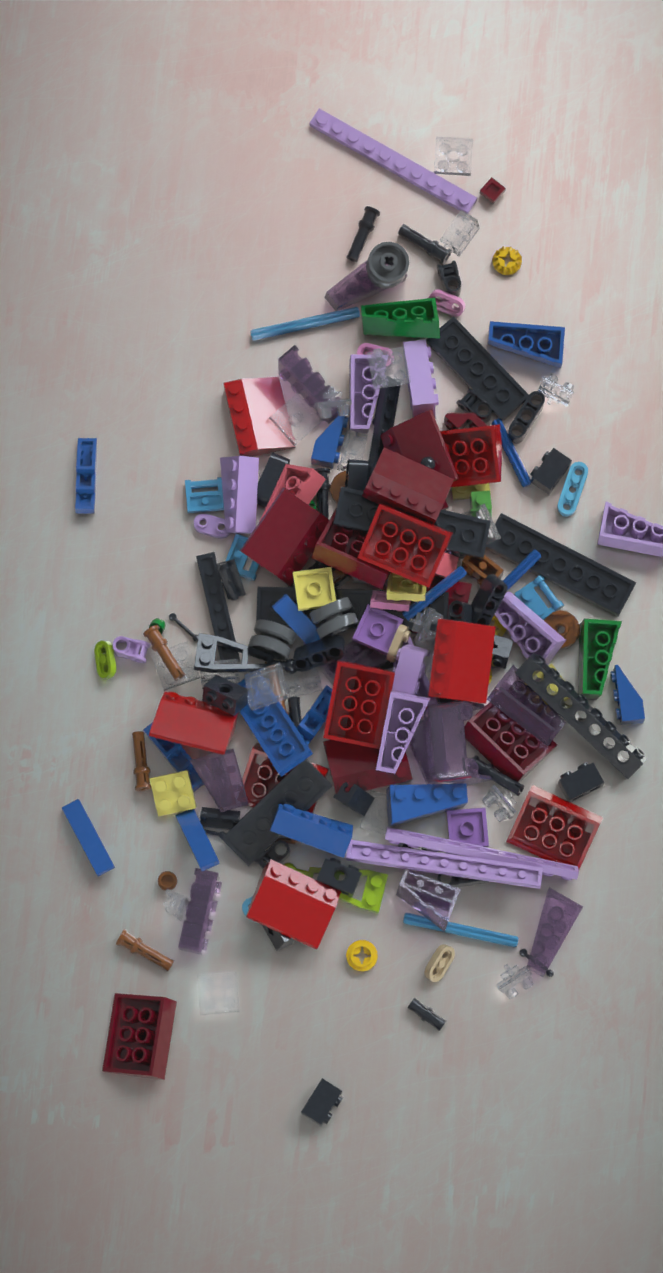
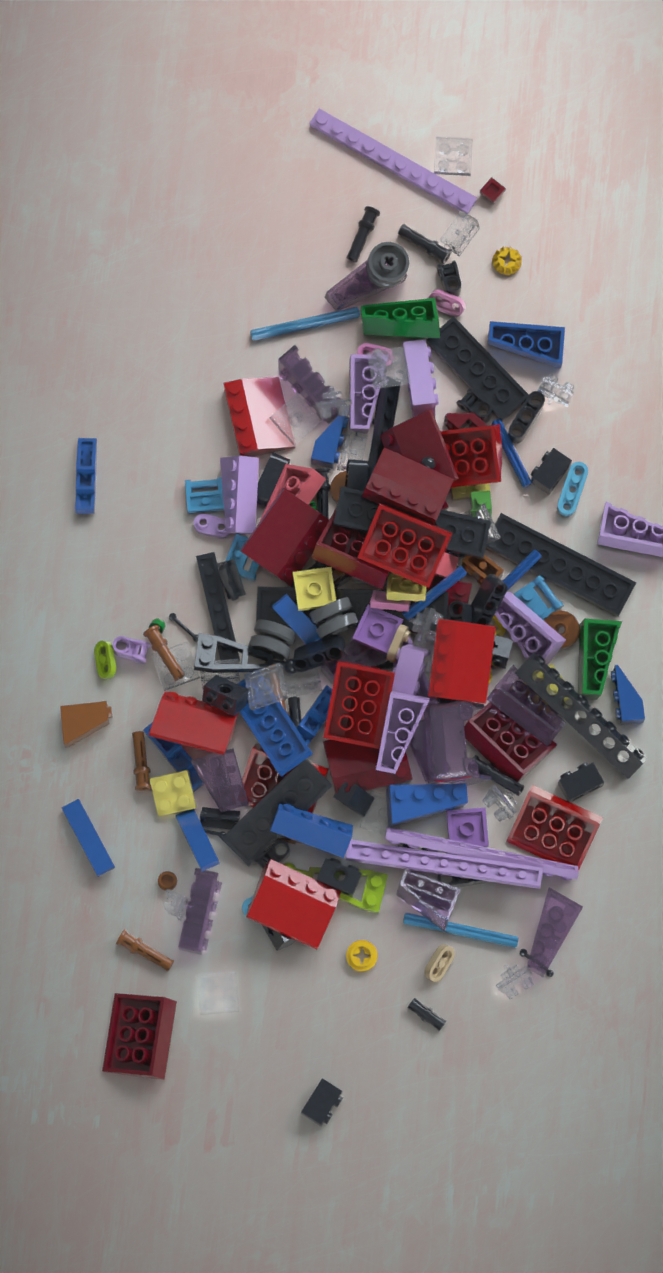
none -> dark orange slope [60,701,113,748]

